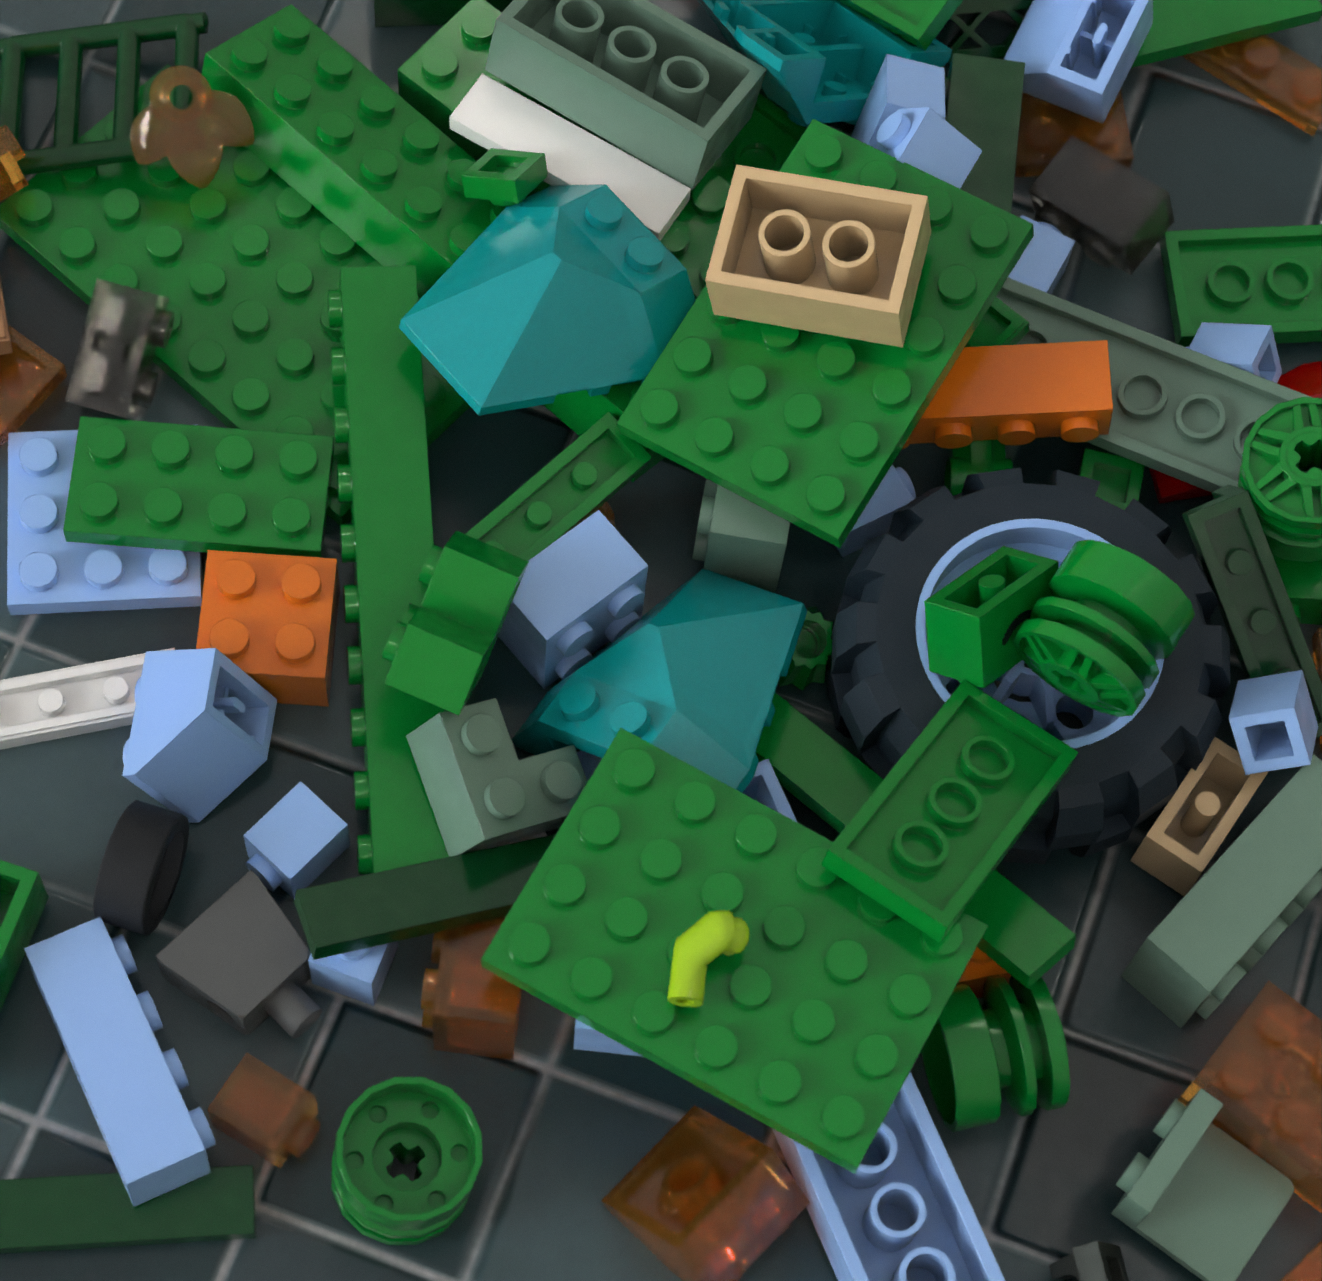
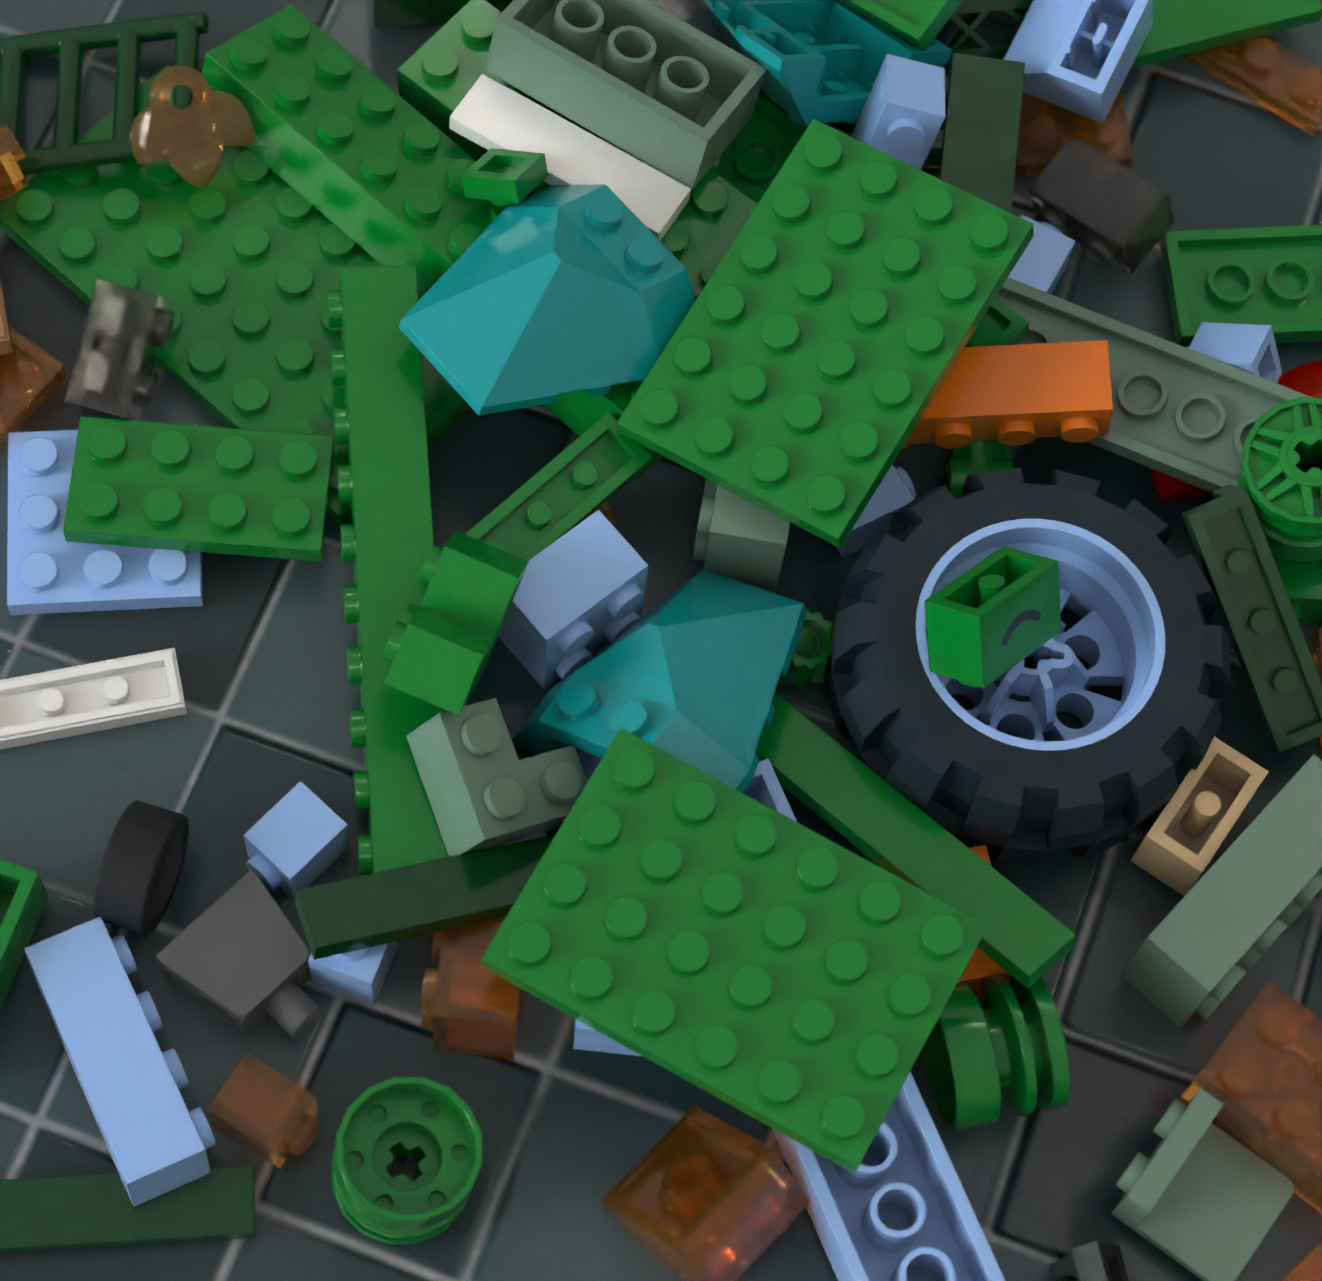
light blue slope [122,648,277,823] -> none
orange brick [196,550,340,707] -> none
lime arm [668,910,750,1007] -> none
tan brick [705,164,931,348] -> none
green plate [821,680,1079,943] -> none
light blue brick [875,107,982,189] -> none
green wheel [1013,539,1195,717] -> none
green plate [1078,449,1145,511] -> none
light blue brick [1229,670,1318,775] -> none

